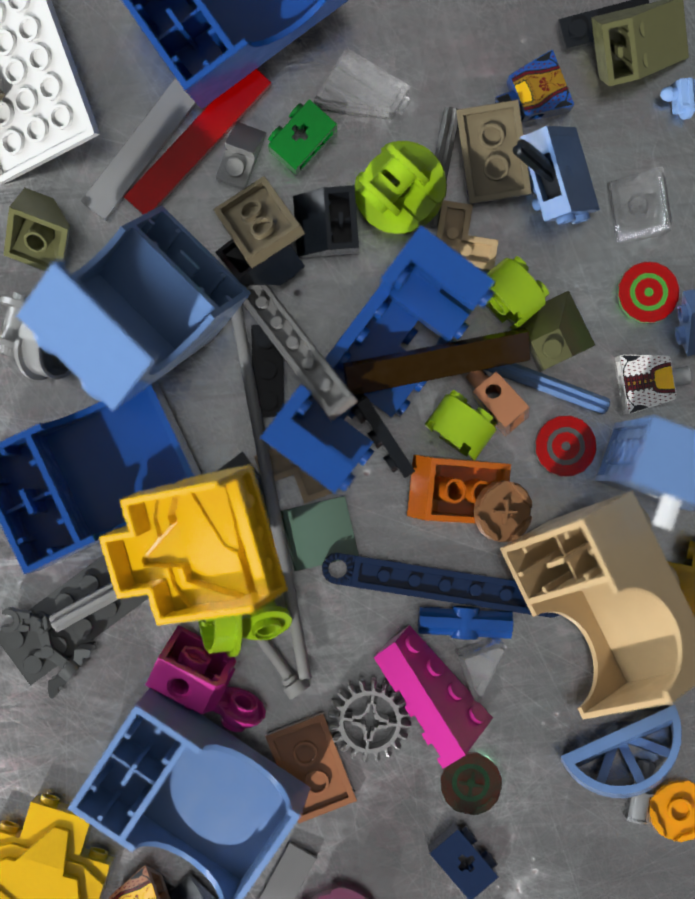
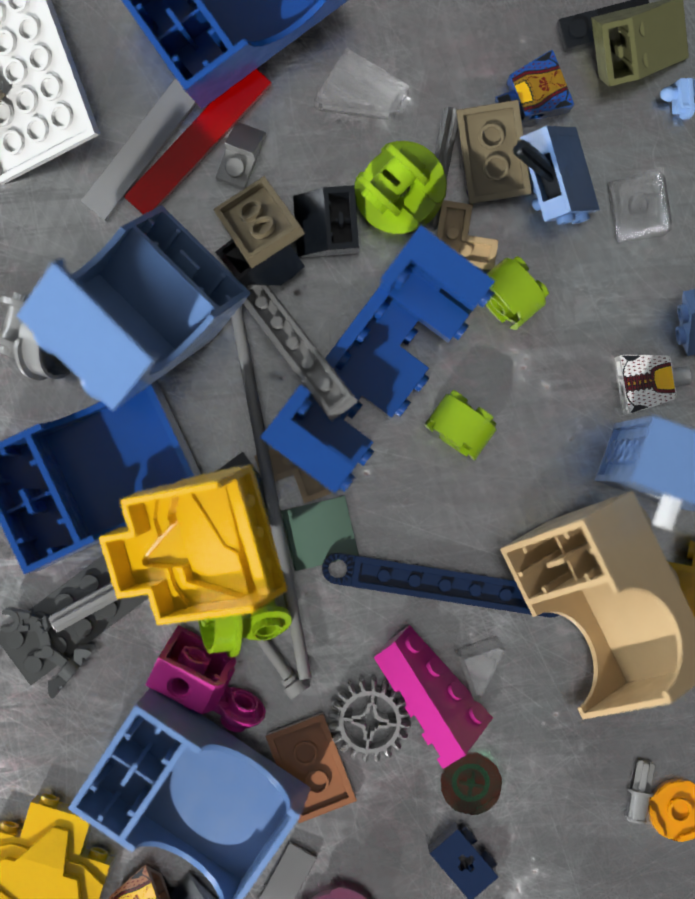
olive slope [4,187,70,271] -> none
black plate [251,325,285,417] -> none
green brick [268,99,337,176] -> none
dark brown tile [343,328,530,395] -> none
black plate [351,394,415,478] -> none
orange slope [407,455,511,523] -> none
blue piece [418,606,513,640] -> none
medium blue axle [436,337,611,414] -> none
nougat torso [465,370,530,437] -> none
medium nougat tile [474,480,533,542] -> none
olive slope [518,290,595,372] -> none
red tile [534,416,597,476] -> none
medium blue window [561,705,682,798] -> none
red tile [617,262,679,323] -> none

